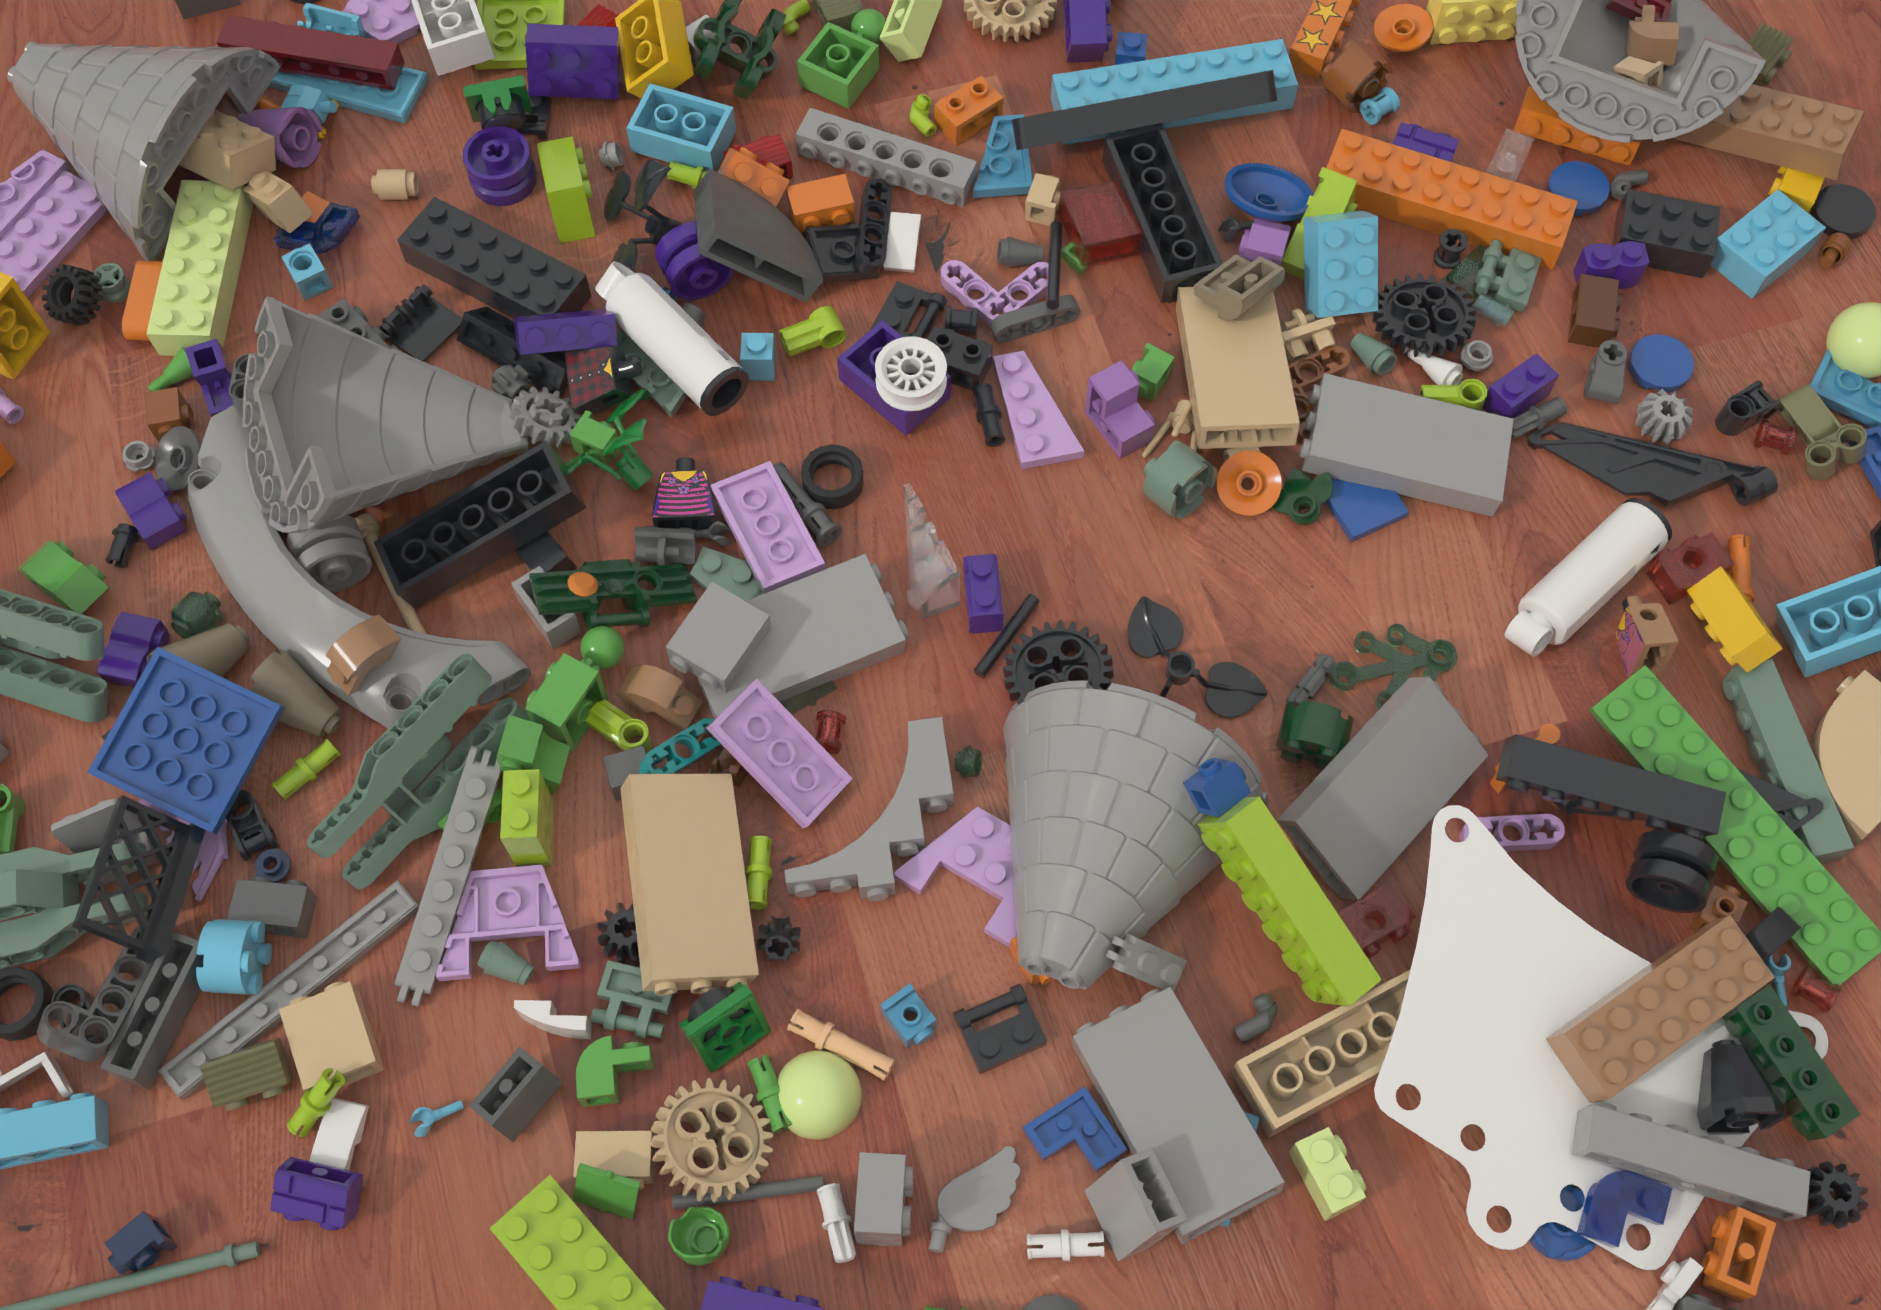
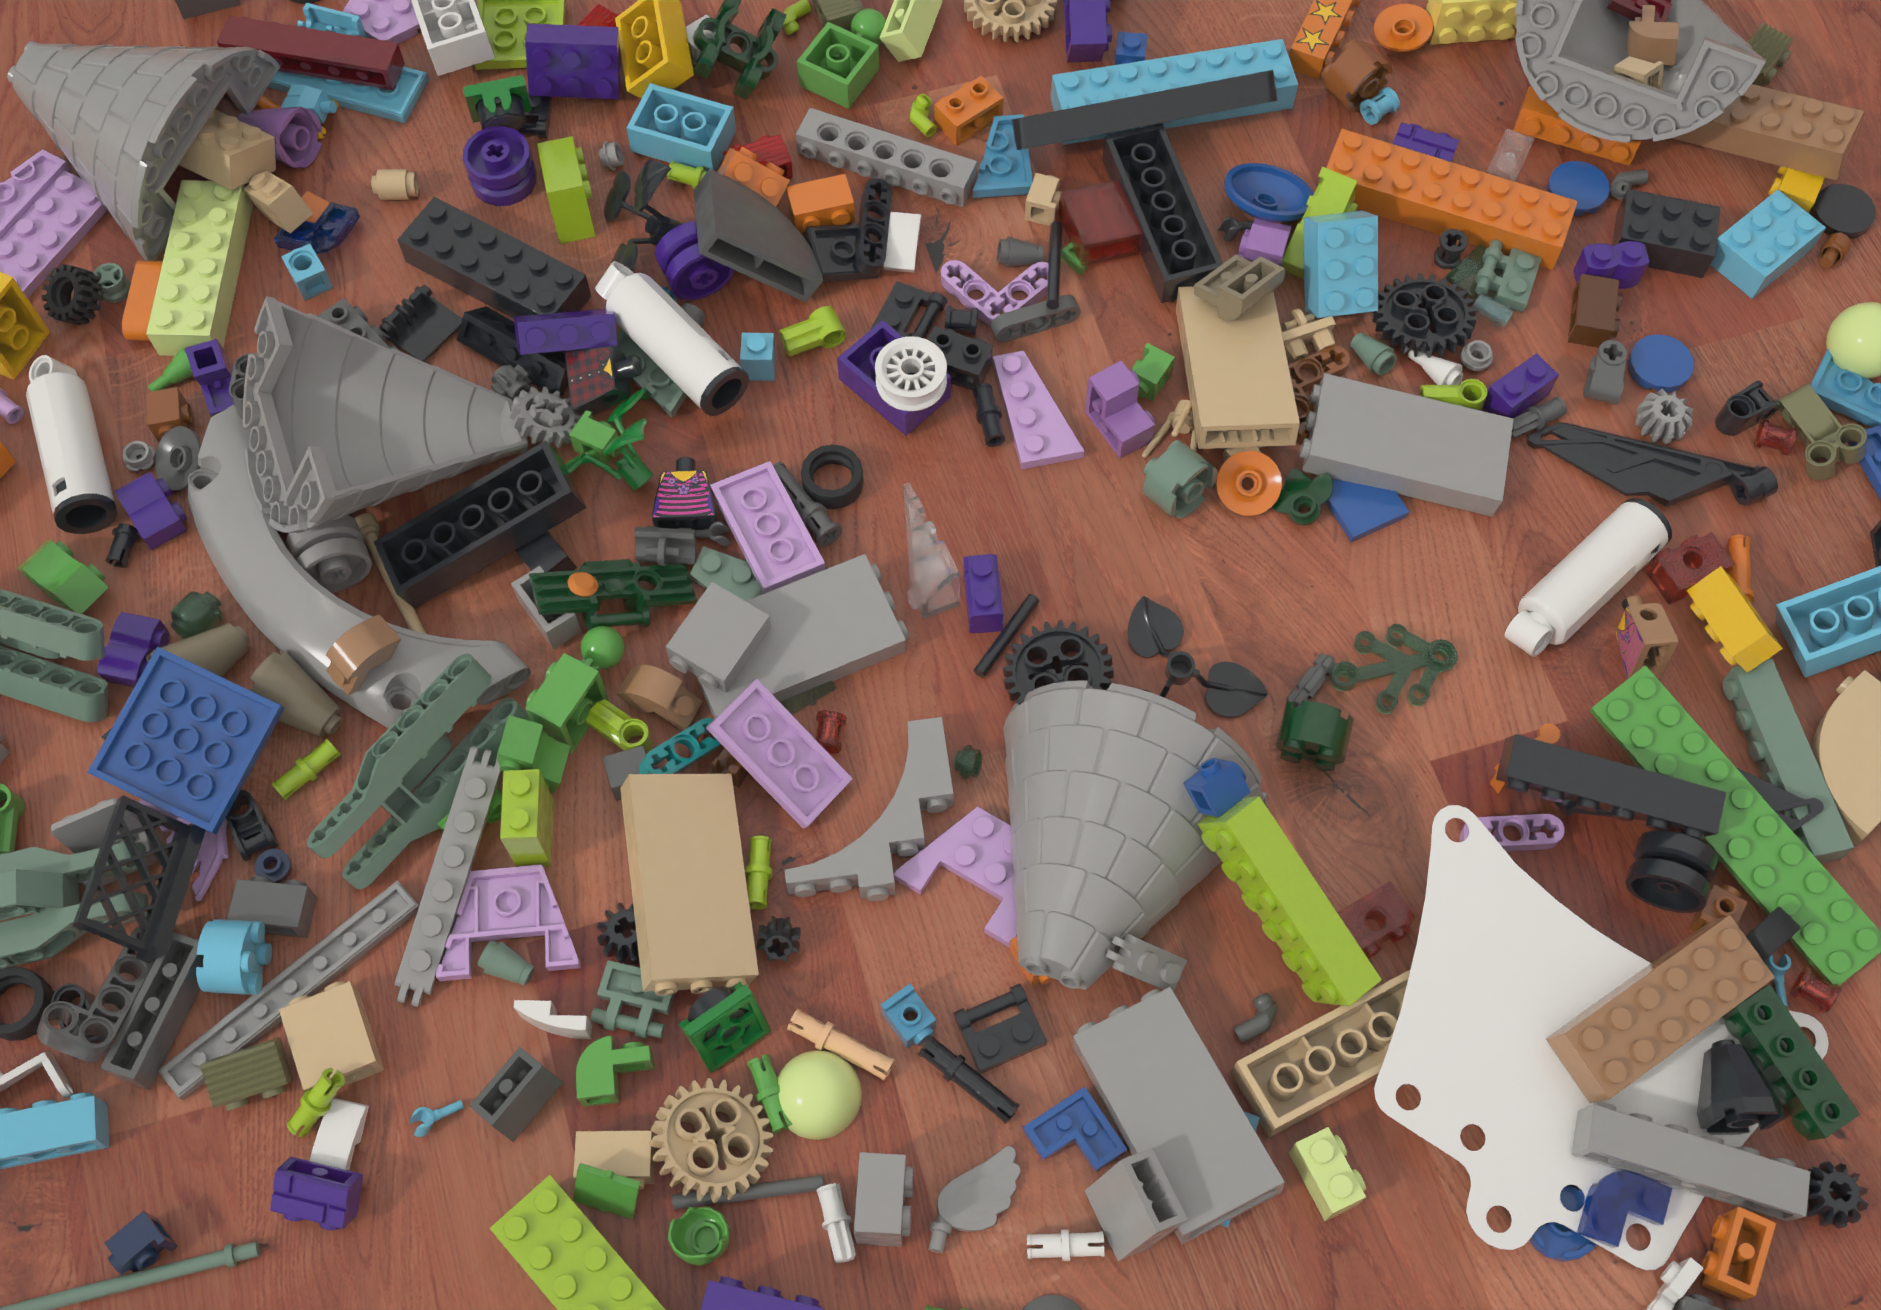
light grey brick [1277,677,1489,901] -> none
none -> white piece [26,355,118,534]
none -> black pin [918,1036,1020,1124]

